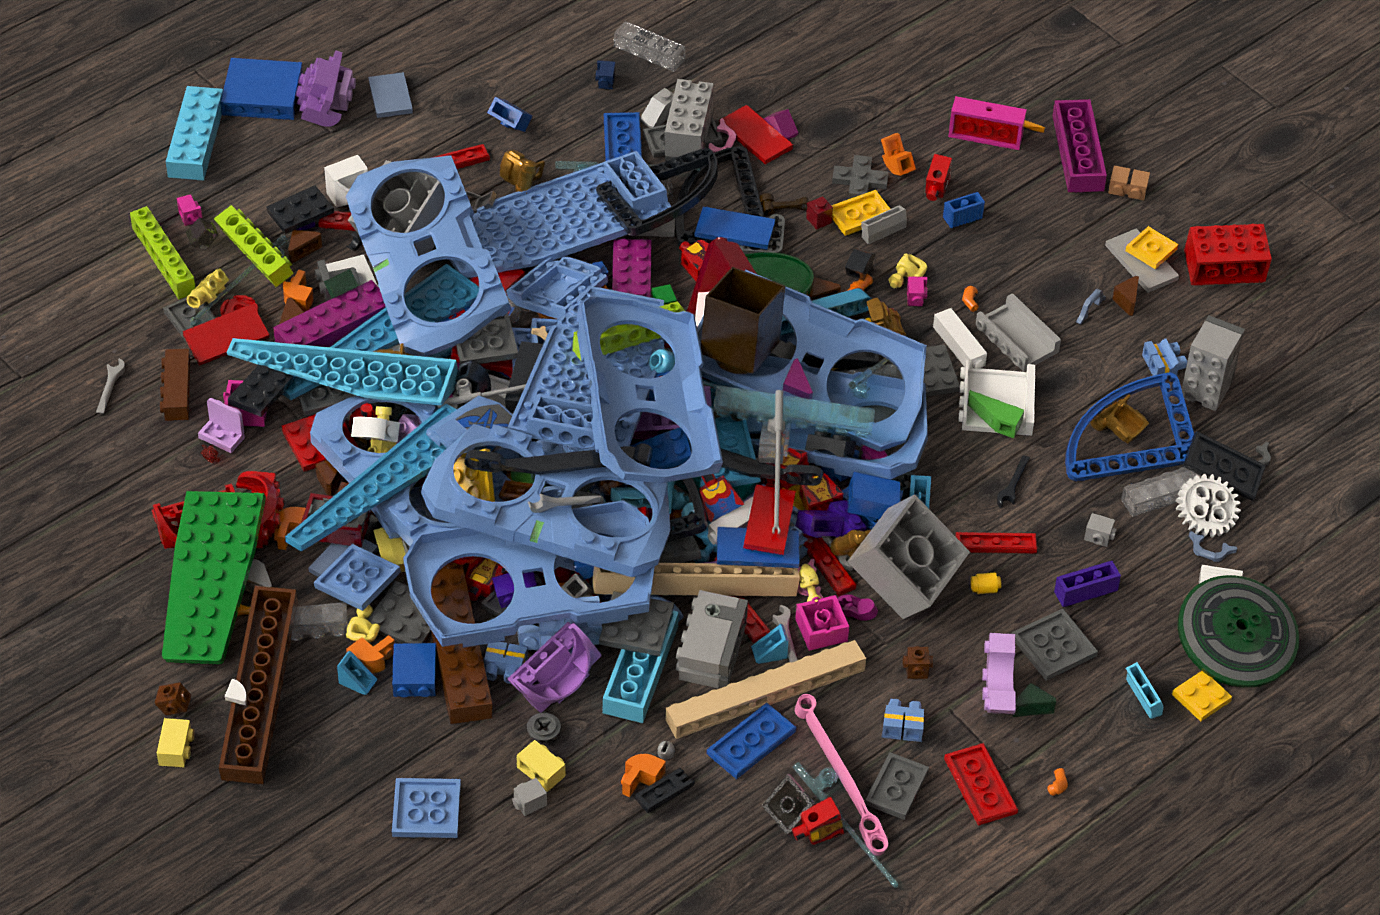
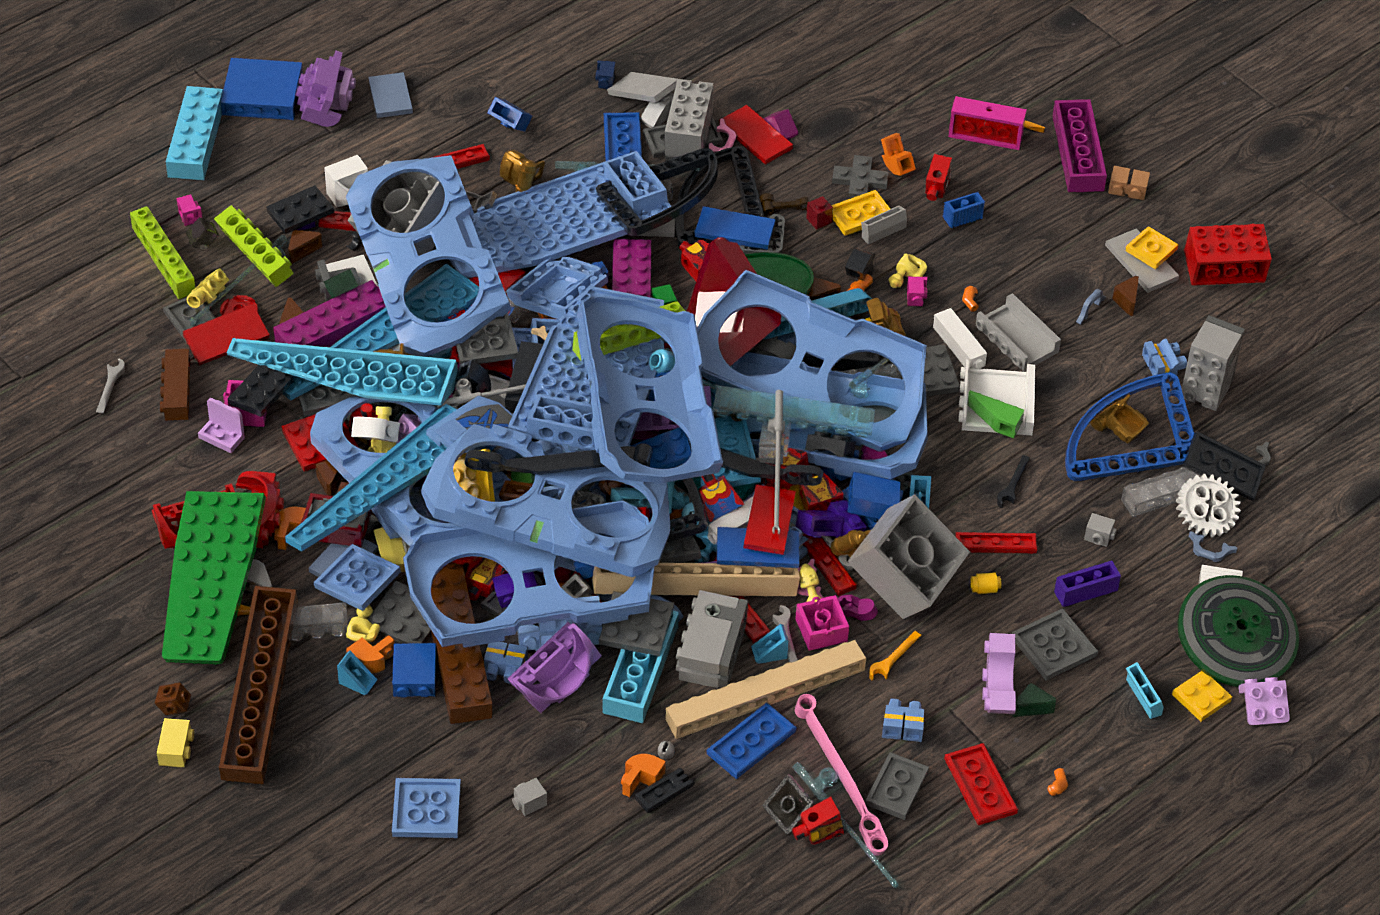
clear red plate [201,444,220,463] -> none
white tile [225,679,247,705] -> none
orange brick [283,270,314,312] -> none
light yellow brick [517,740,565,792] -> none
dark grey gear [527,713,561,743] -> none
light grey piece [528,494,601,513] -> none
clear brick [614,21,685,72] -> none
dark brown container [701,267,786,374] -> none
magenta slope [783,358,813,401] -> none
reddish brown brick [903,646,933,679] -> none
none -> light grey tile [607,72,677,102]
none -> light orange piece [869,631,921,680]
none -> lavender bracket [1239,677,1290,725]

